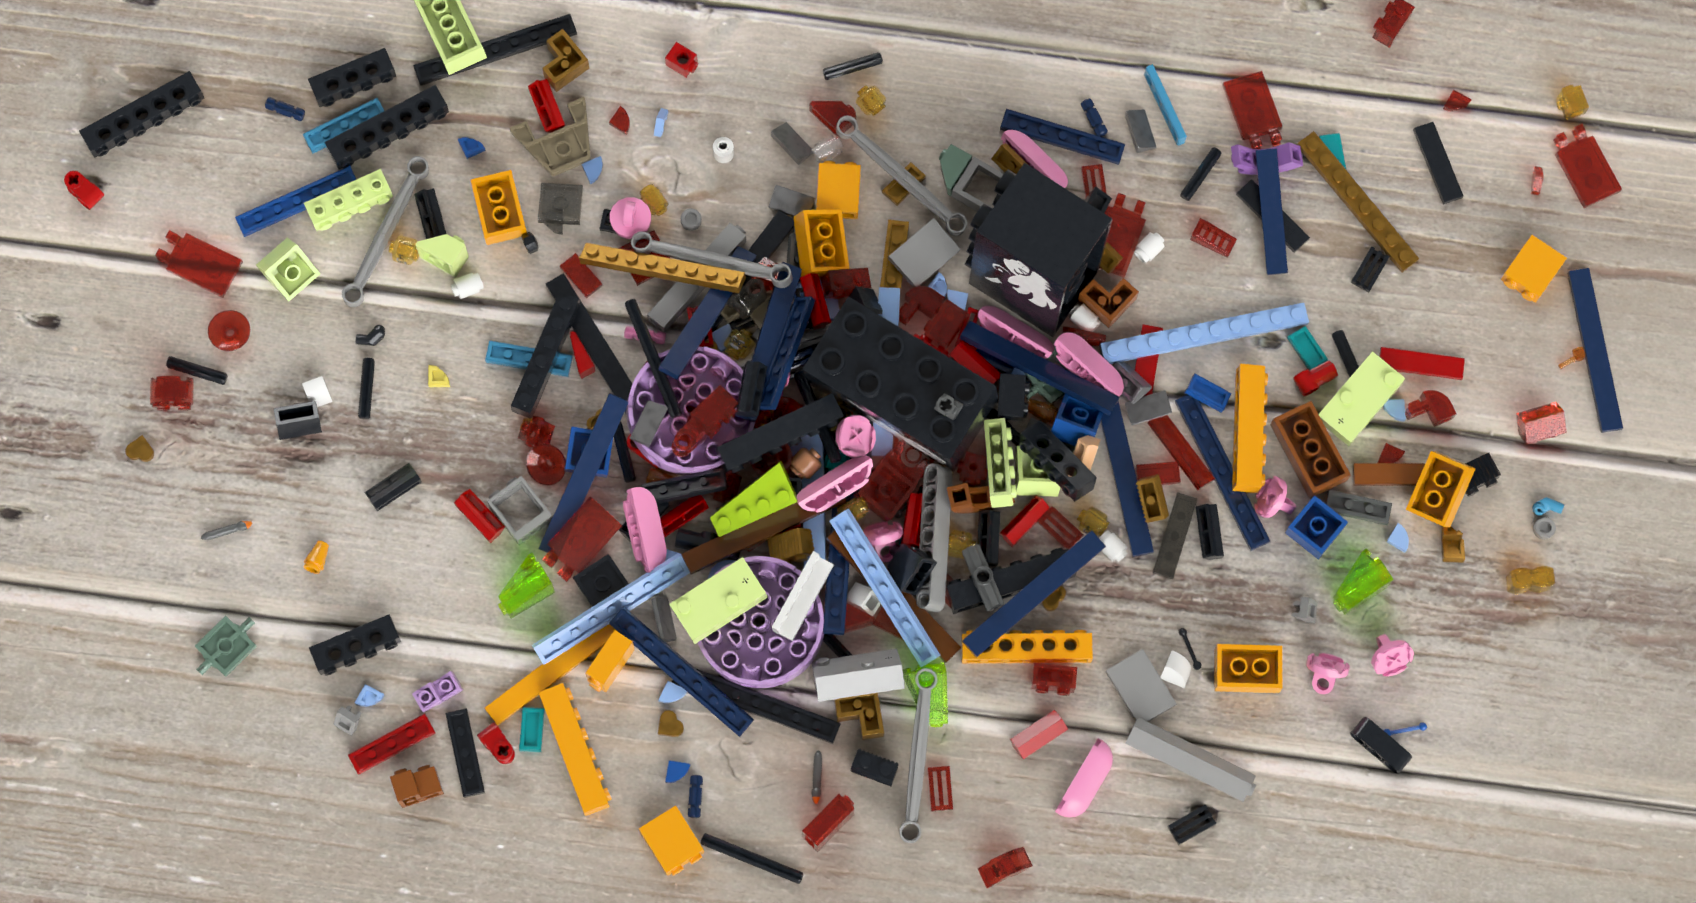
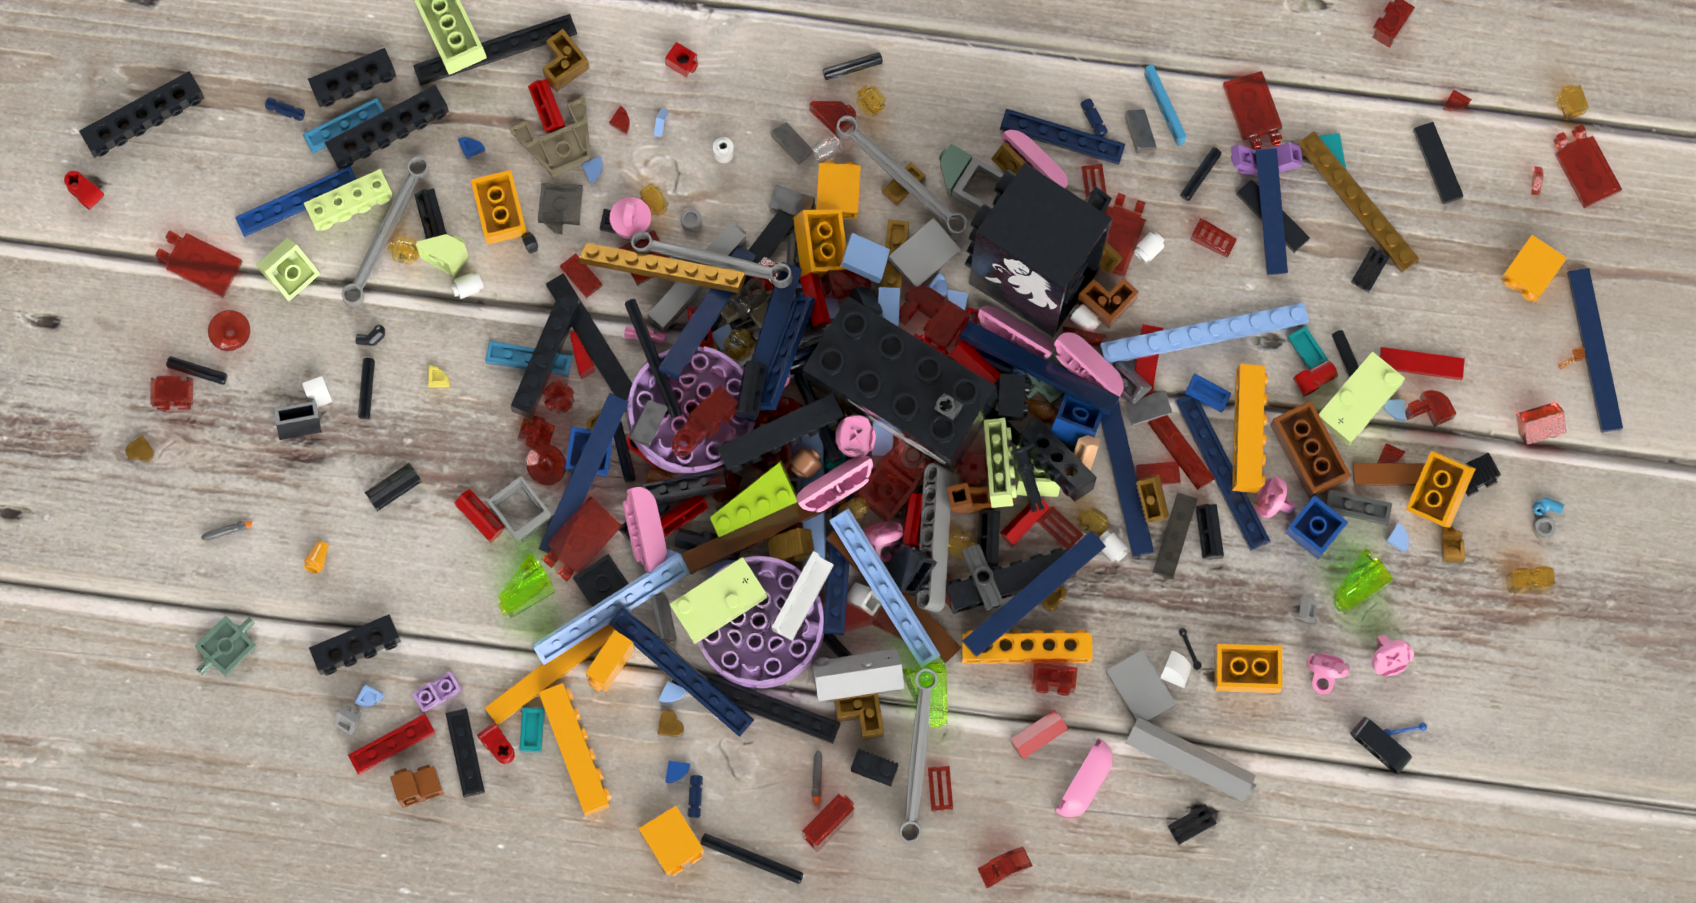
none -> clear red brick [543,379,575,414]
none -> light blue tile [840,233,890,283]
none -> black pin [1010,446,1045,513]

